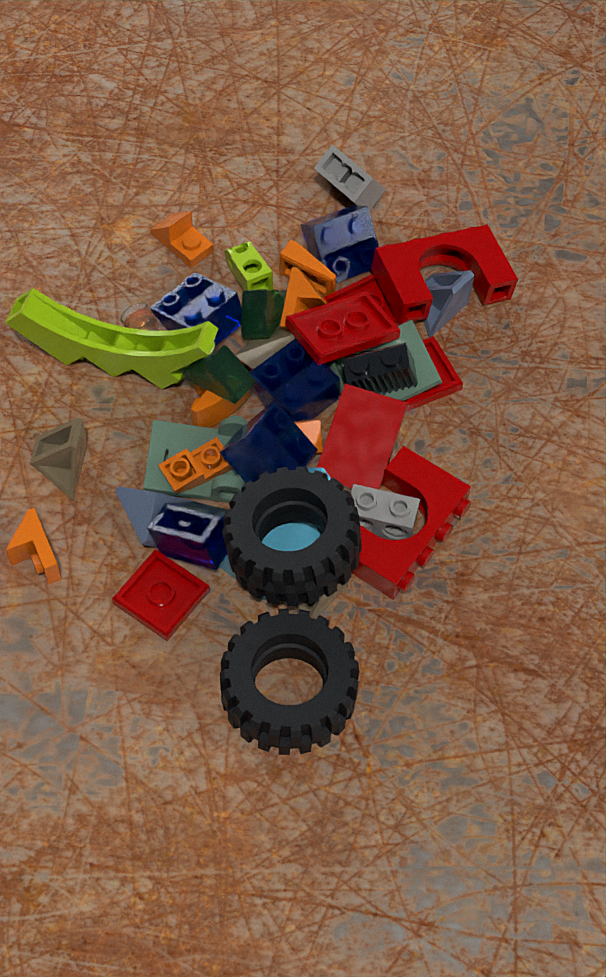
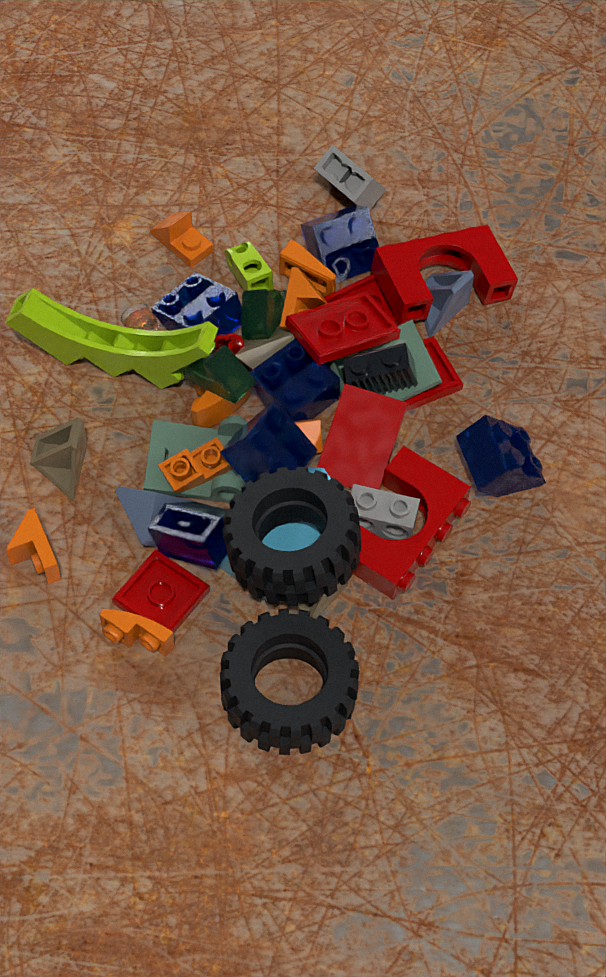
none -> orange slope [99,609,175,657]
none -> red pin [214,333,245,356]
none -> clear blue slope [456,415,546,497]

